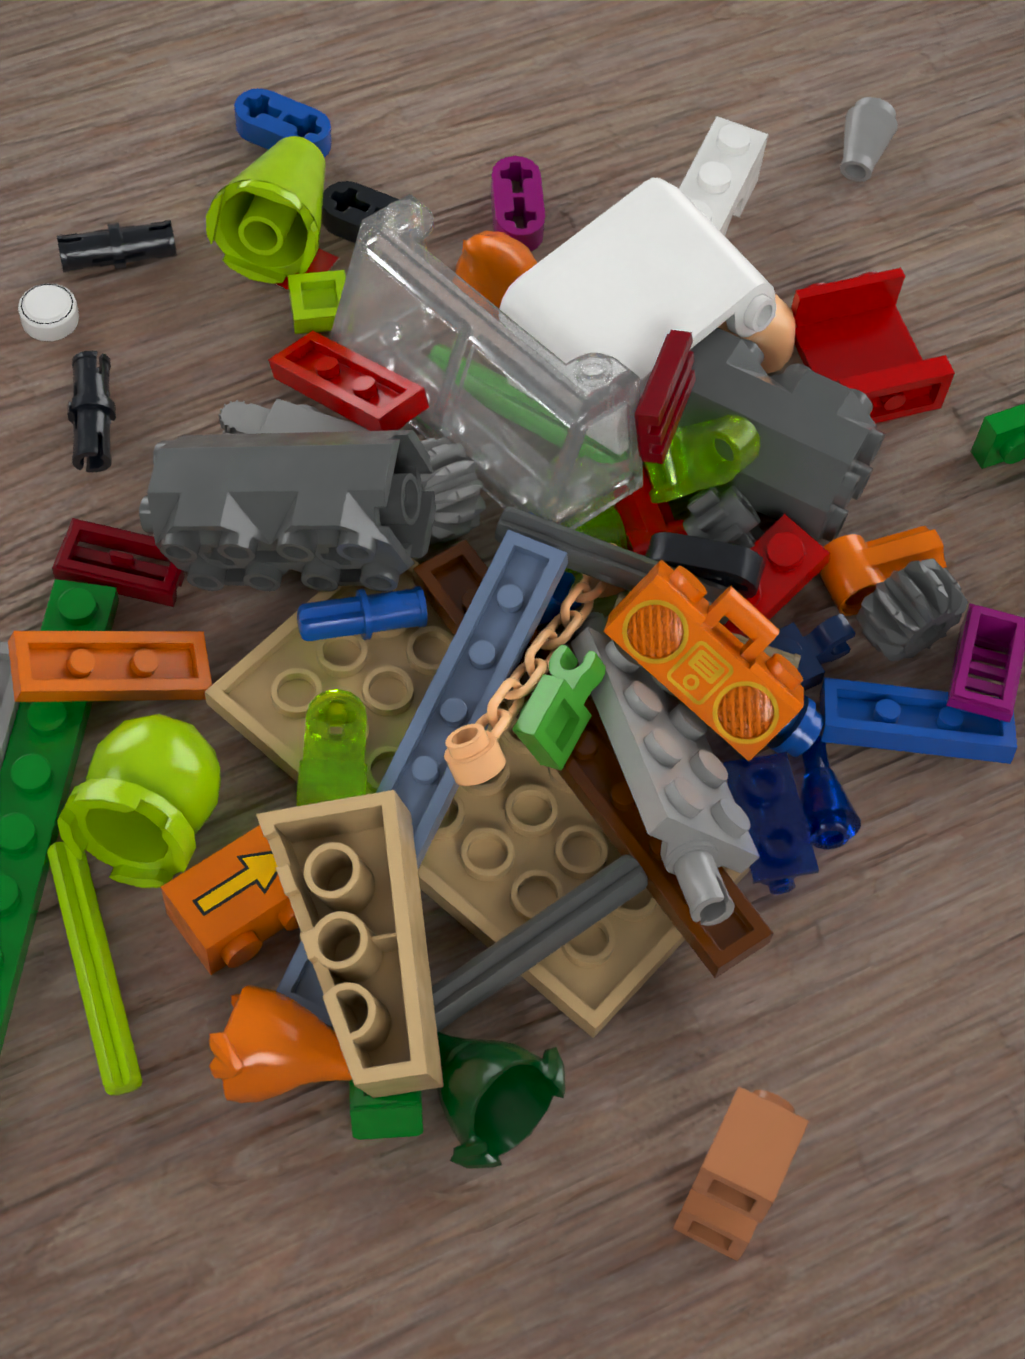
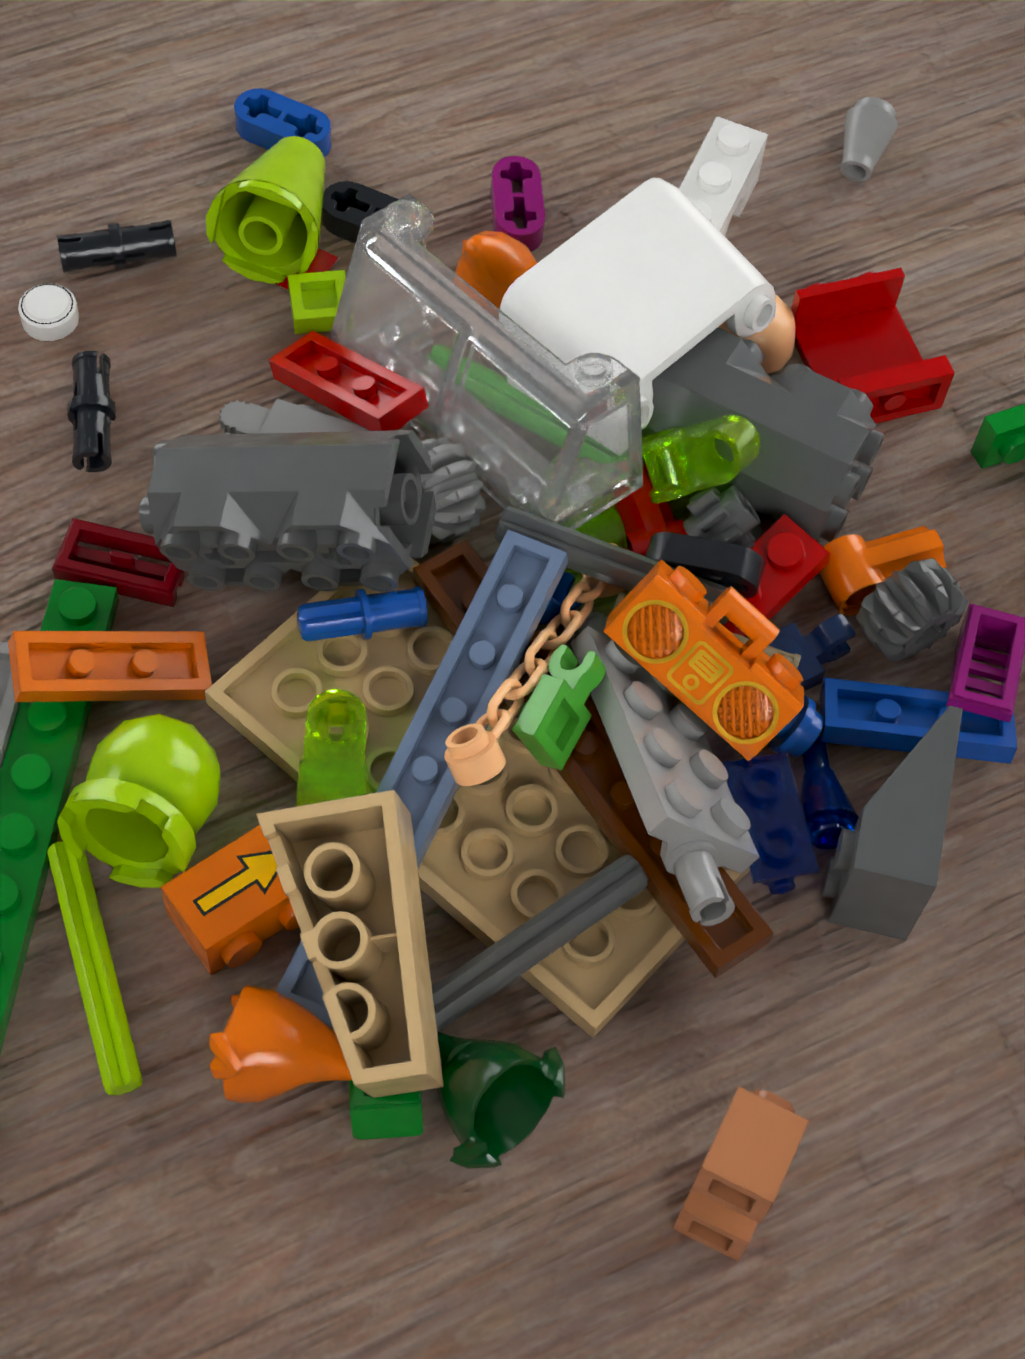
dark red tile [635,330,696,464] -> none
none -> dark grey slope [821,706,963,941]

